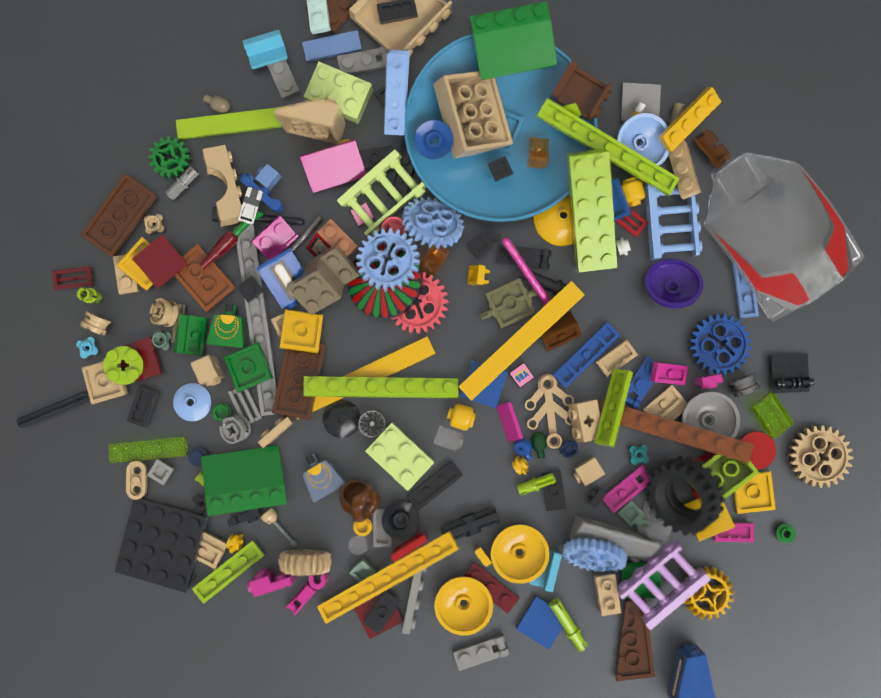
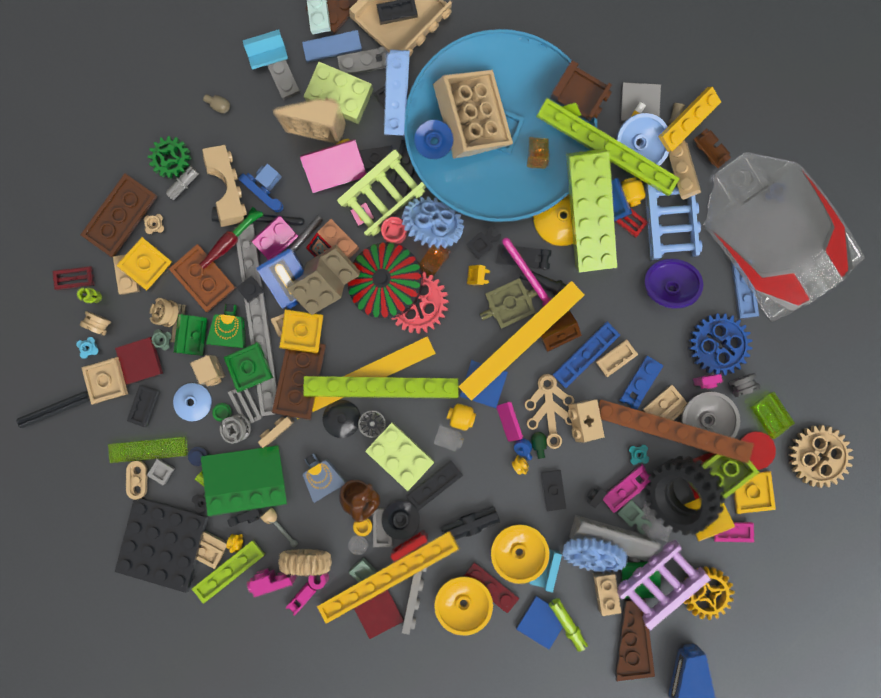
lime plate [103,346,144,385] -> none
dark red tile [132,234,188,289] -> none
lime tile [176,106,287,140] -> none
white sticker [238,187,263,224] -> none
light blue gear [356,228,420,292] -> none
black plate [363,590,401,634] -> none
light grey plate [453,634,510,671] -> none
green slope [469,1,557,81] -> none
yellow tile [474,544,492,567] -> none
black tile [488,156,513,182] -> none
tile [508,362,535,389] -> none
lime axle [517,473,556,496] -> none
dark blue plate [559,440,578,458] -> none
tan brick [573,456,605,486] -> none
lime plate [594,369,633,447] -> none
white plate [616,237,631,256] -> none
dark pink plate [650,362,689,385] -> none
black hinge [771,354,815,393] -> none
green plate [776,524,796,543] -> none

